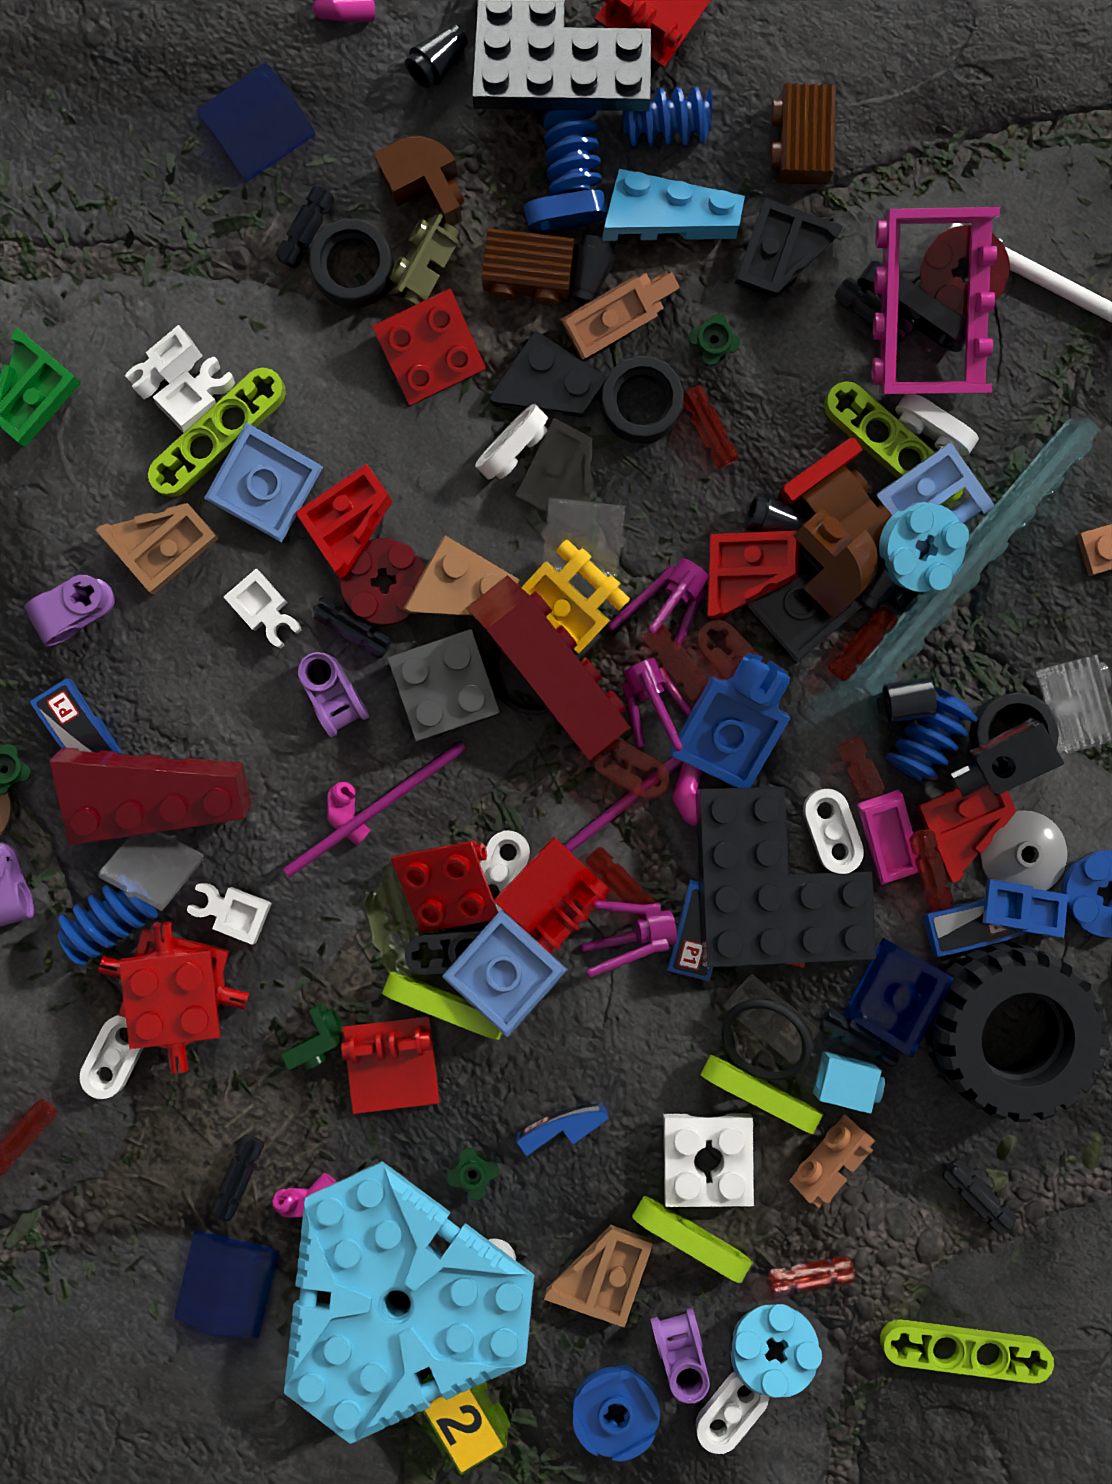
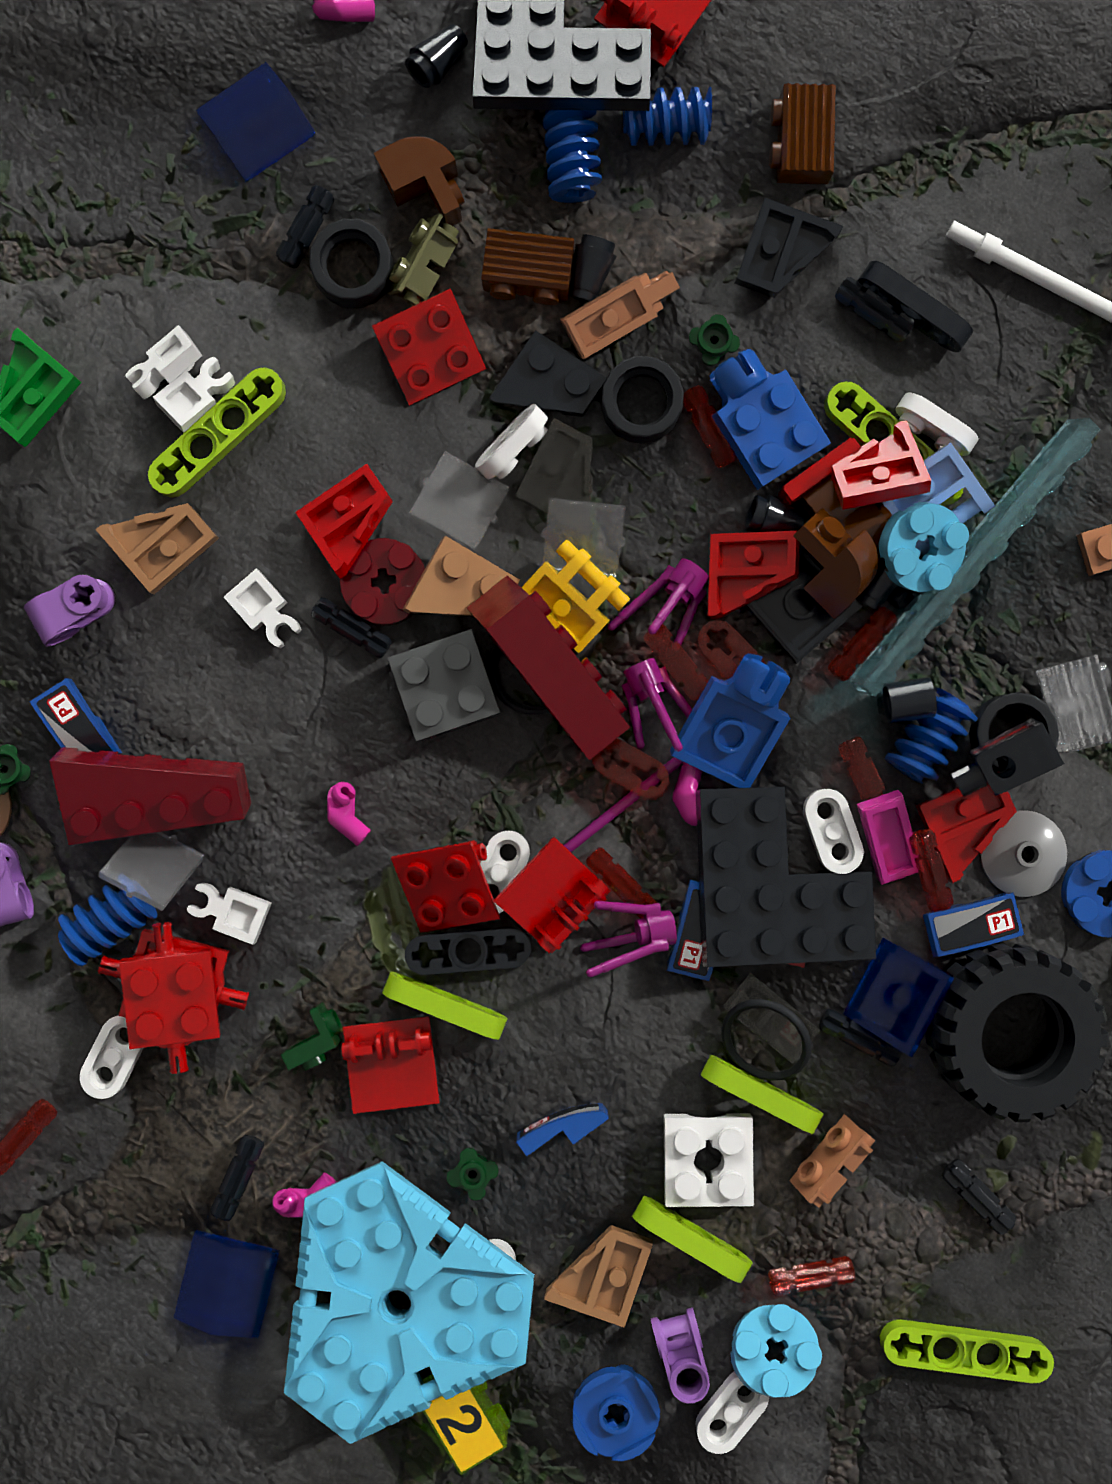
medium blue tile [204,422,323,542] -> none
magenta axle [283,741,467,878] -> none
medium lavender piece [298,652,370,738] -> none
medium blue tile [442,910,568,1037] -> none
blue beam [524,189,608,233] -> none
dark azure wing [602,169,745,241] -> none
medium azure brick [813,1051,885,1113] -> none
dark pink window [872,207,1000,394] -> none
dark red plate [920,225,1010,315] -> none
blue slope [982,879,1068,939] -> none
none -> clear piece [410,451,510,550]
none -> blue plate [709,349,831,490]
none -> wing [831,420,931,510]

